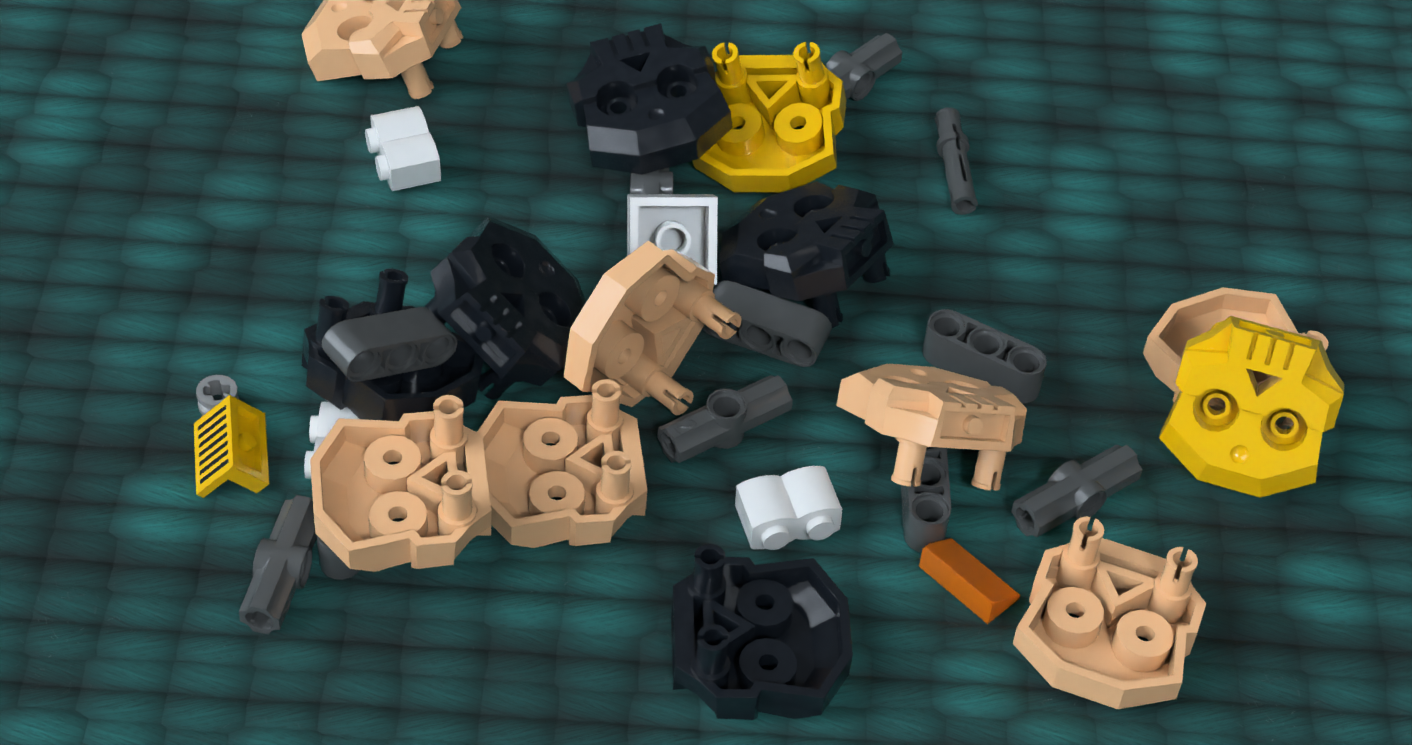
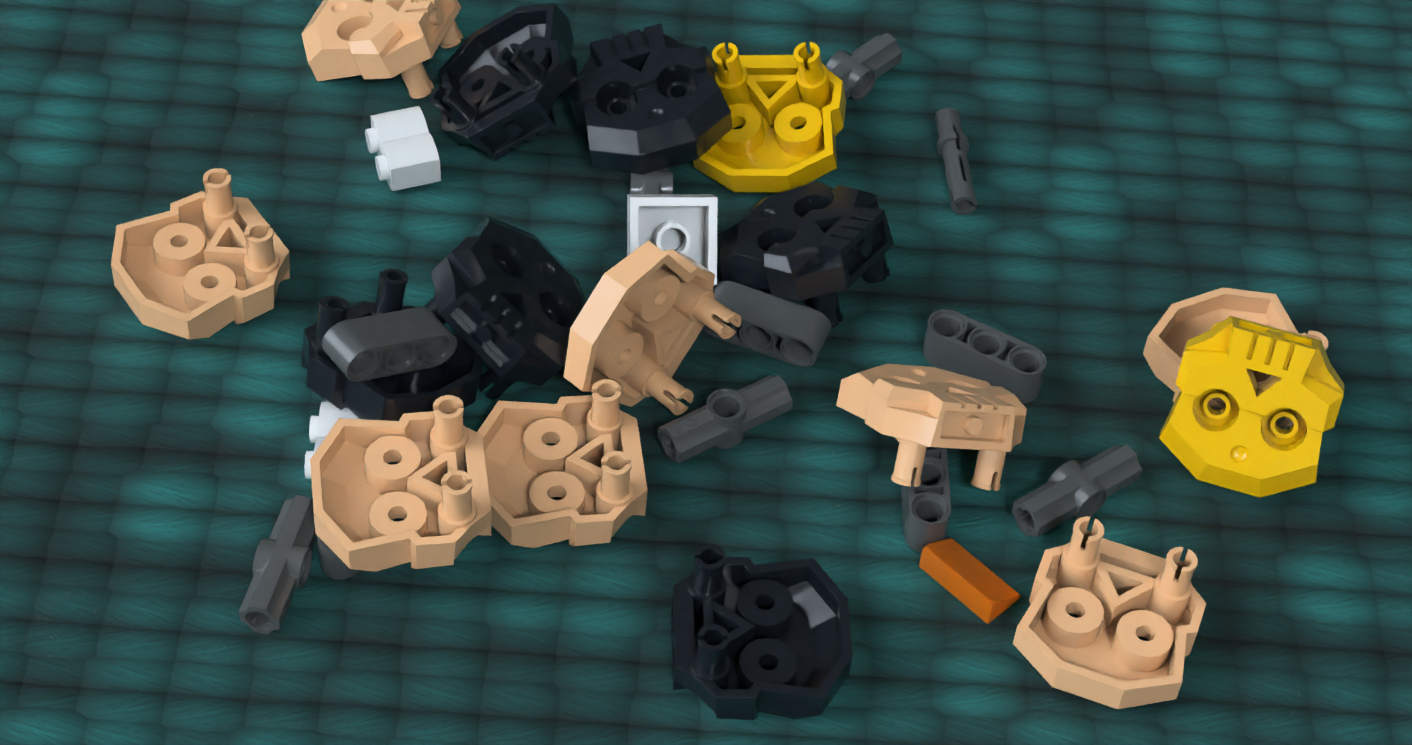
yellow panel [194,395,269,498] -> none
light grey bush [196,375,239,416] -> none
white brick [735,466,842,550] -> none
none -> light nougat brick [111,168,290,340]
none -> black brick [430,3,578,160]

